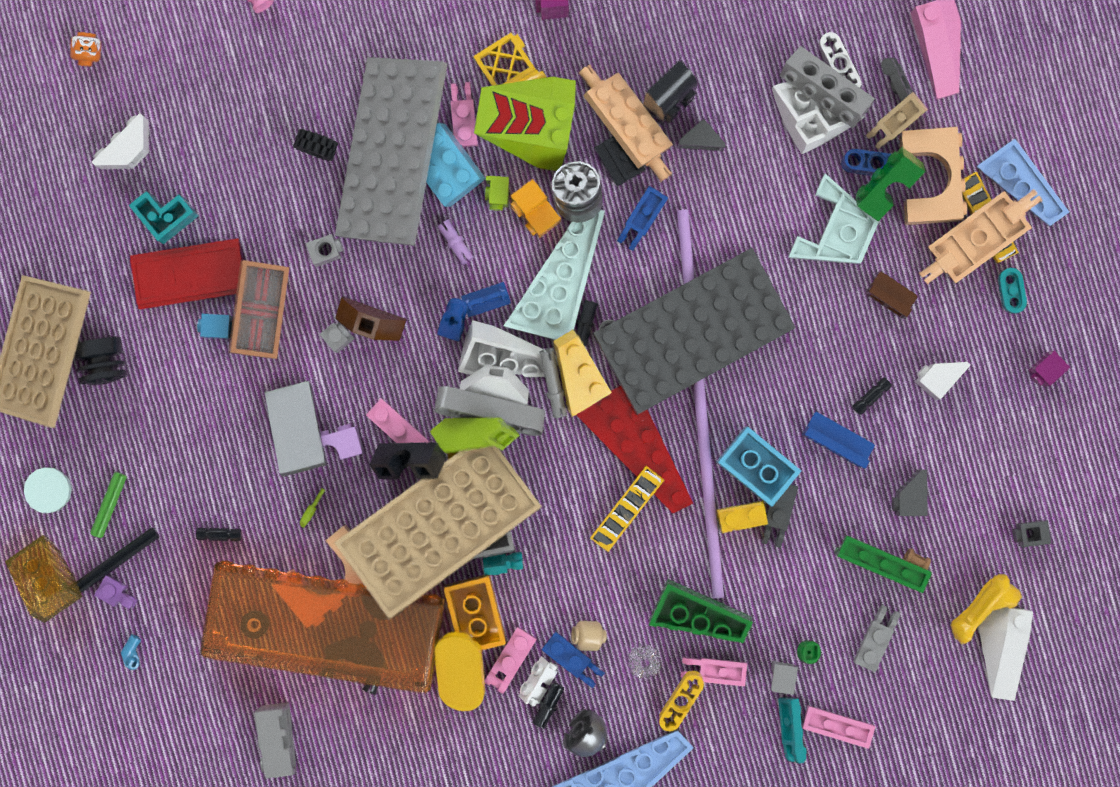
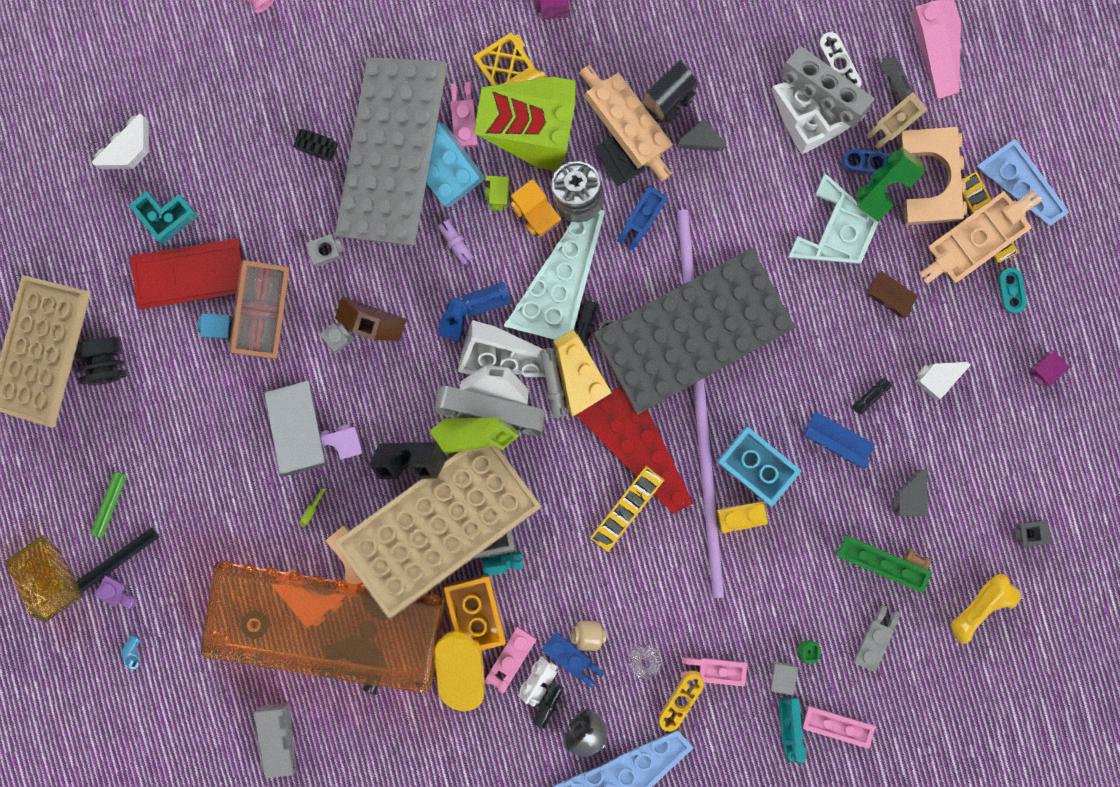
light aqua tile [24,467,72,513] -> none
orange head [70,32,101,67] -> none
black axle [196,528,242,541] -> none
bright pink plate [366,398,430,443] -> none
green wedge [649,579,753,643] -> none
dark grey hinge [761,485,799,548] -> none
white wedge [977,607,1033,701] -> none

